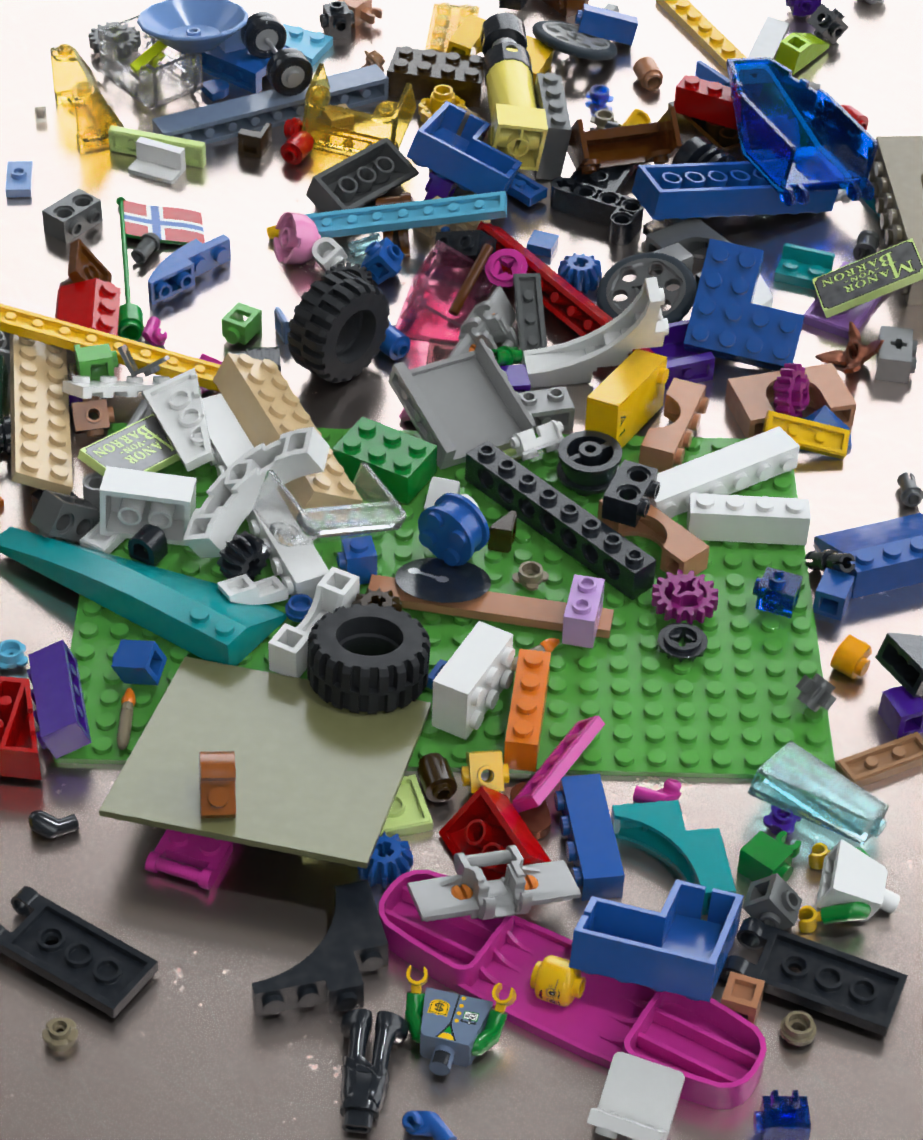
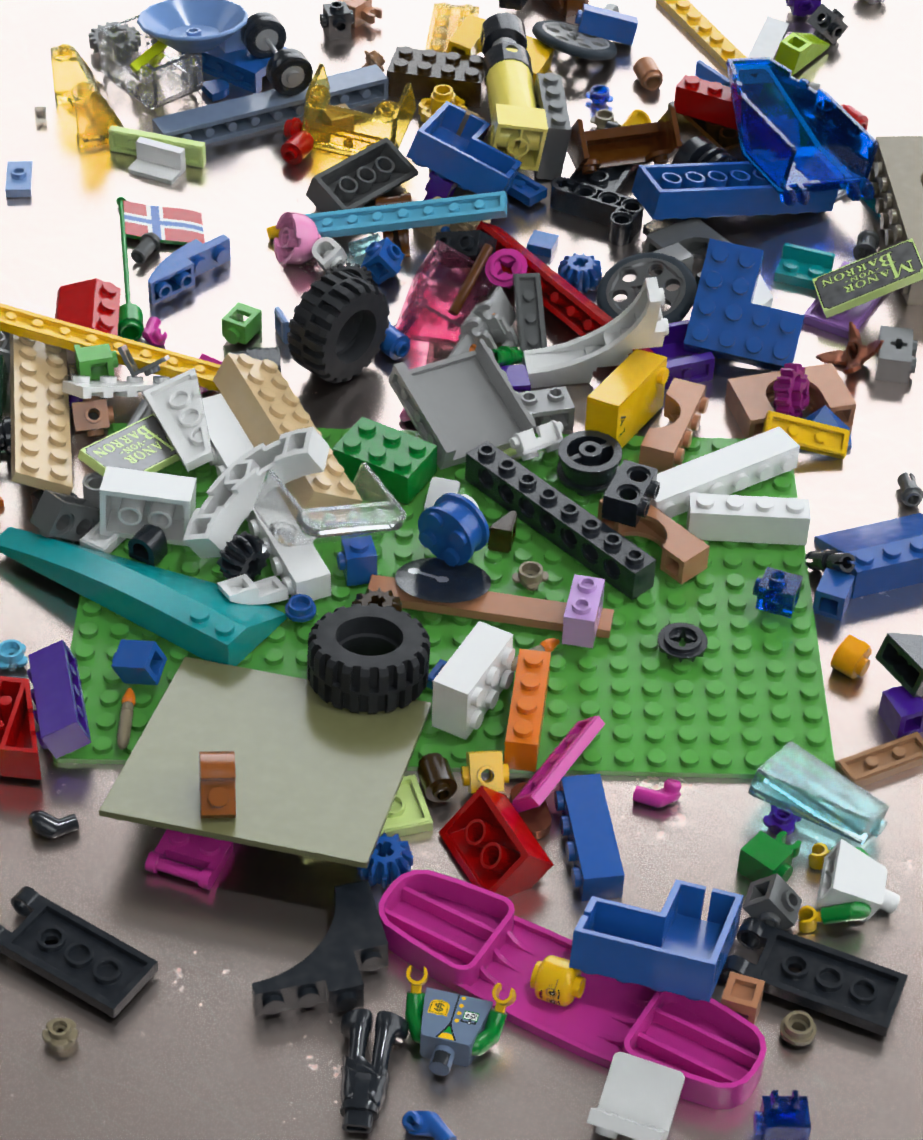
dark grey brick [42,188,103,244] -> none
reddish brown tile [59,239,112,287] -> none
dark brown panel [238,123,272,159] -> none
white arch [268,566,360,678] -> none
medium azure wing [281,22,333,67] -> none
light grey piece [407,845,581,922] -> none
teal arch [611,800,736,915] -> none
magenta gear [651,569,719,624] -> none
dark grey gear [796,673,836,712] -> none

